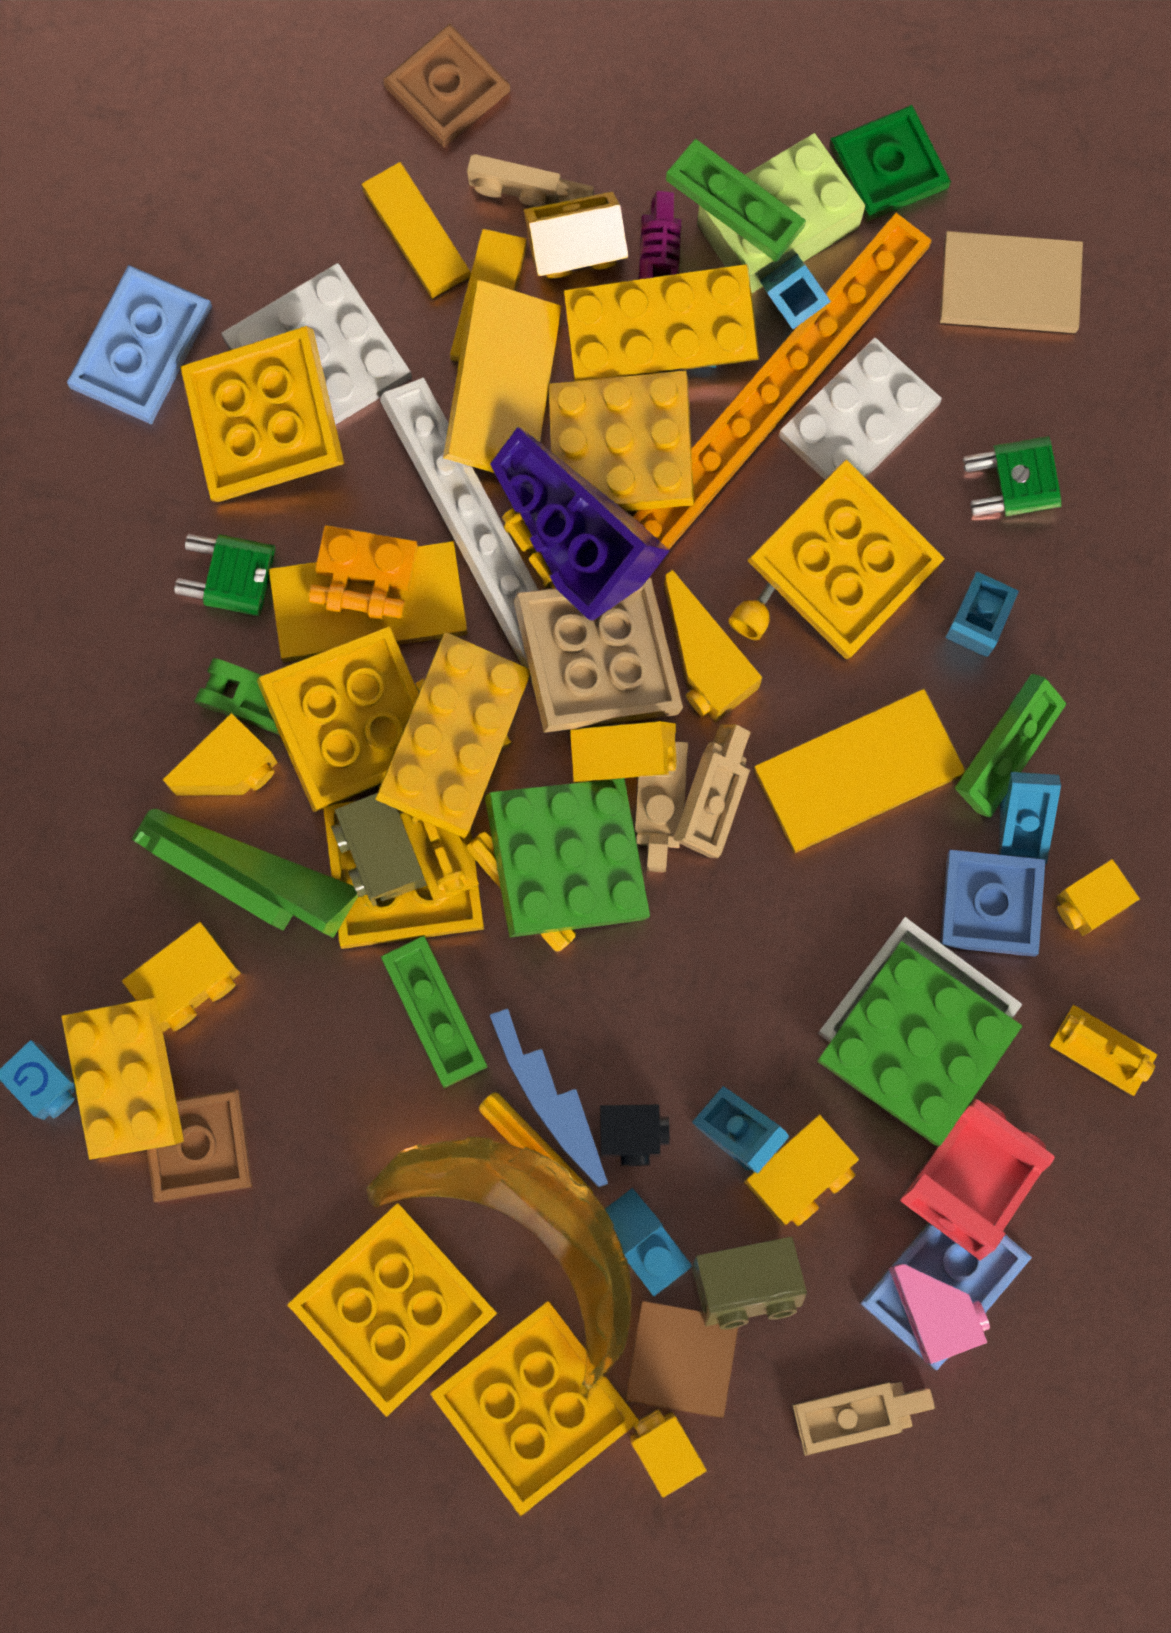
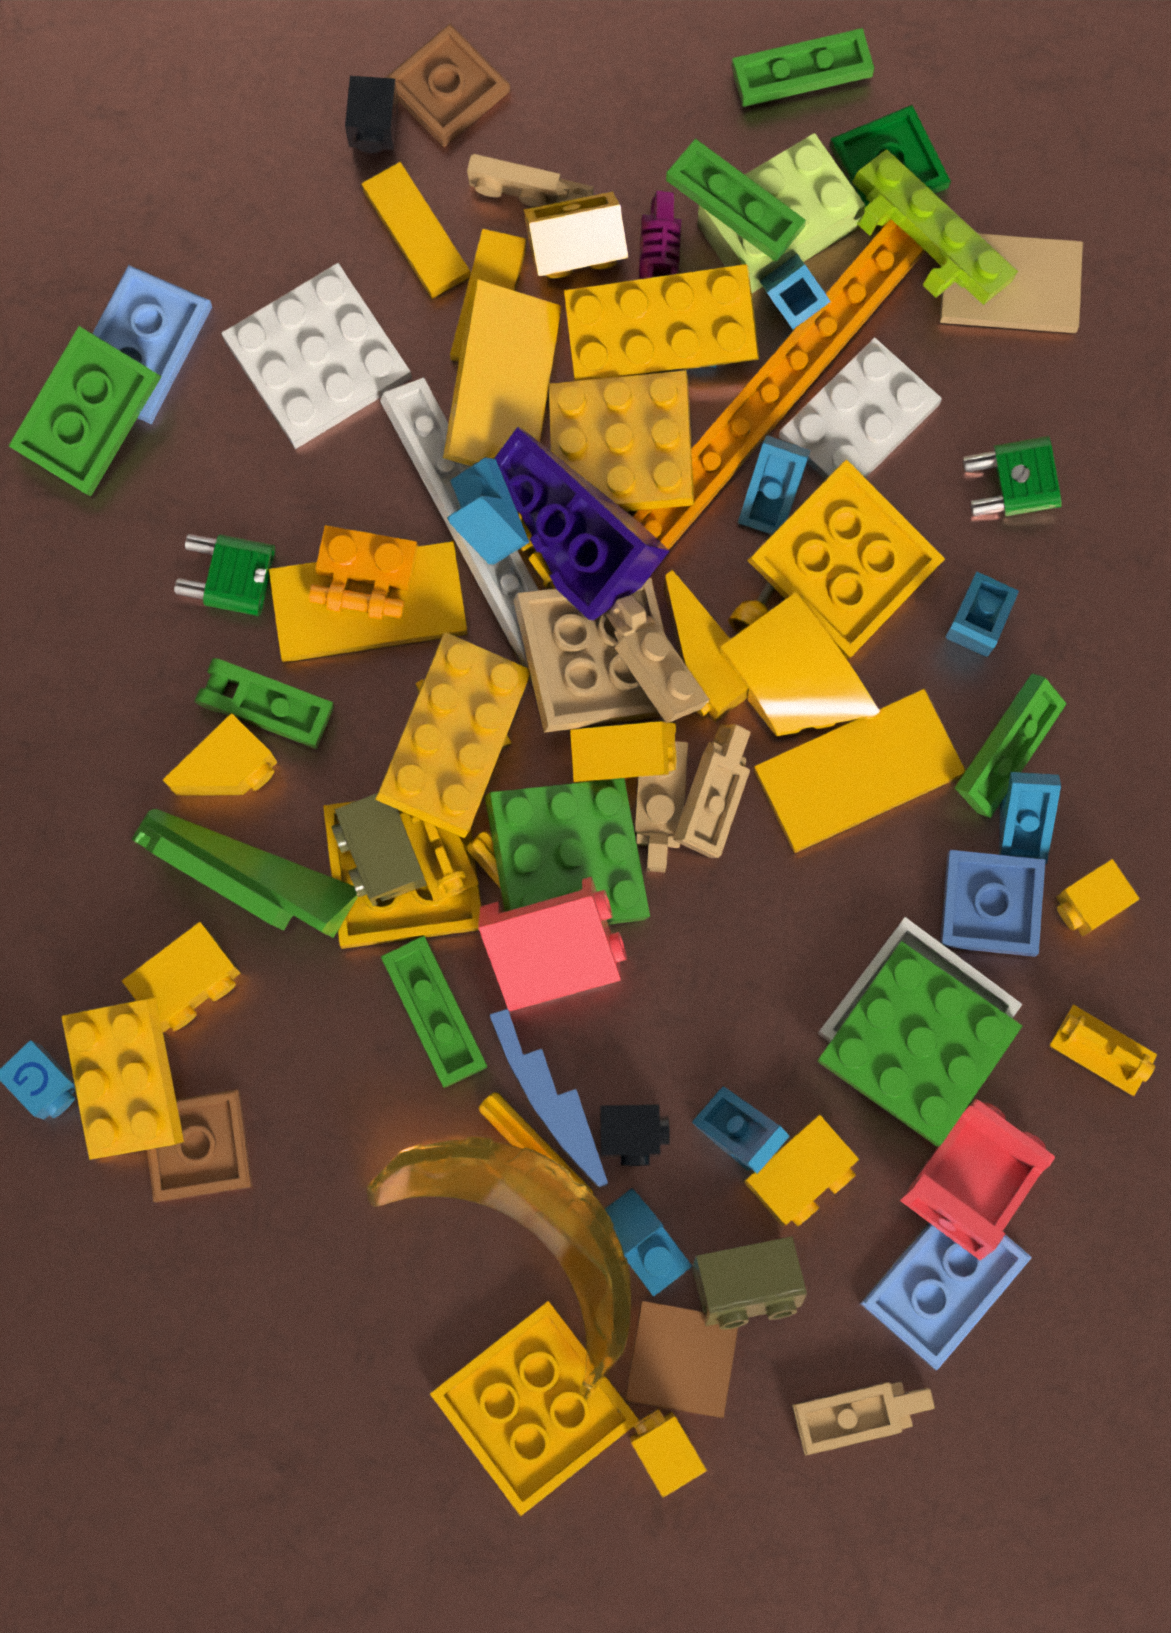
yellow plate [180,326,344,502] -> none
yellow plate [257,626,419,812] -> none
yellow plate [287,1203,497,1417] -> none
bright pink slope [889,1264,990,1364] -> none
none -> bright green plate [9,326,162,496]
none -> black brick [345,76,399,153]
none -> dark azure slope [447,457,530,565]
none -> coral panel [478,876,627,1011]
none -> tan hinge [606,595,709,723]
none -> yellow slope [720,592,879,736]
none -> bright green plate [731,28,874,107]
none -> dark azure slope [738,435,811,535]
none -> lime hinge [852,149,1018,305]

